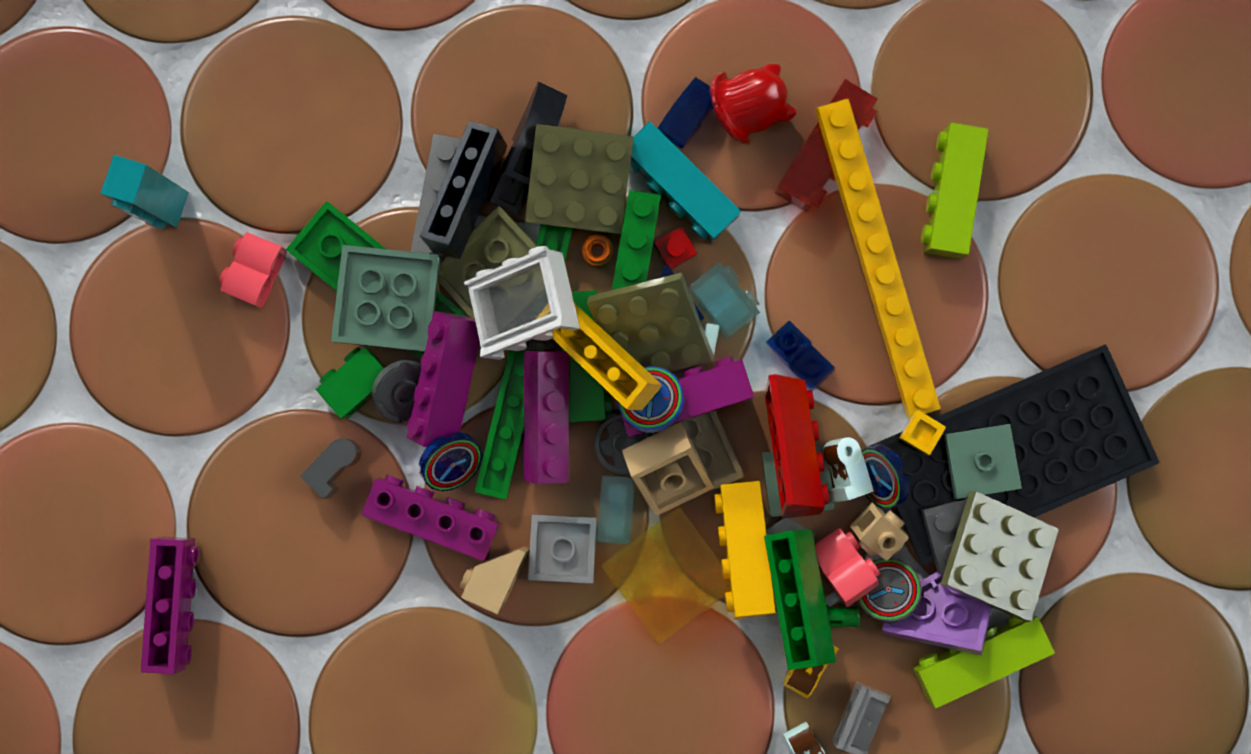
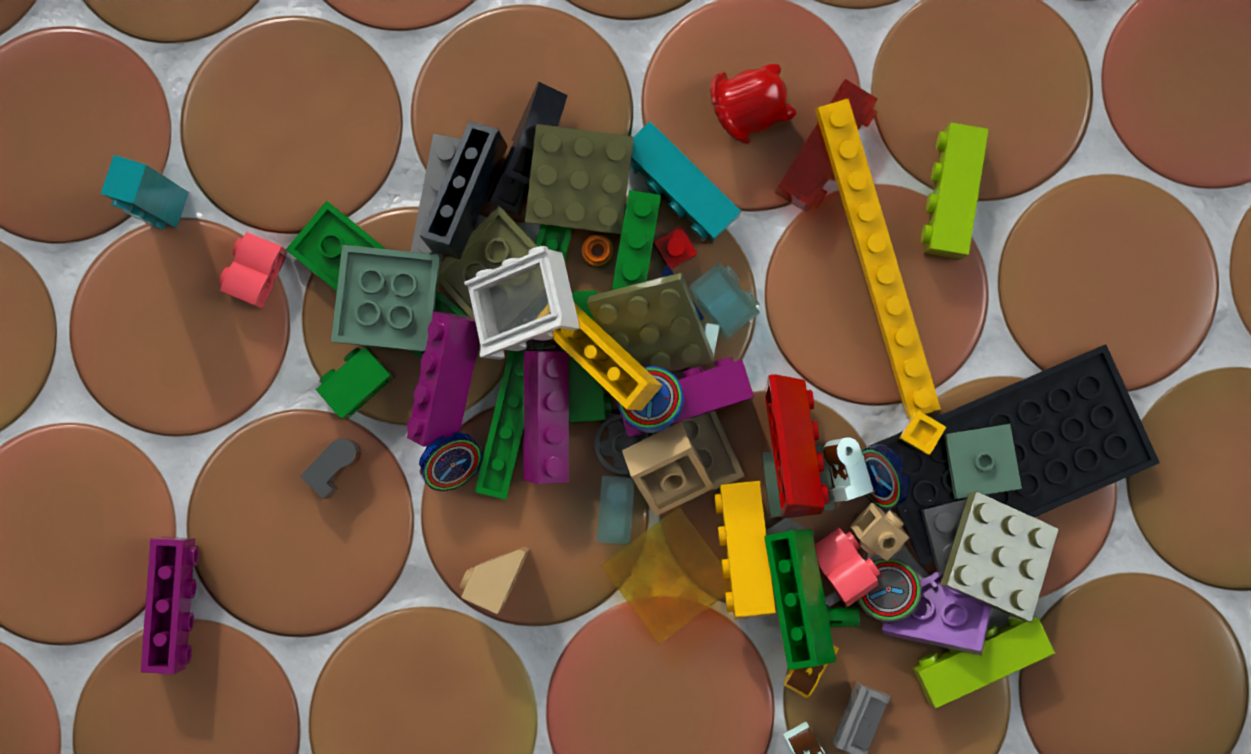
magenta brick [361,474,501,561] -> none
dark grey tile [372,360,421,423] -> none
light grey plate [528,514,597,584] -> none
clear blue slope [658,77,714,149] -> none
clear blue slope [766,320,835,392] -> none

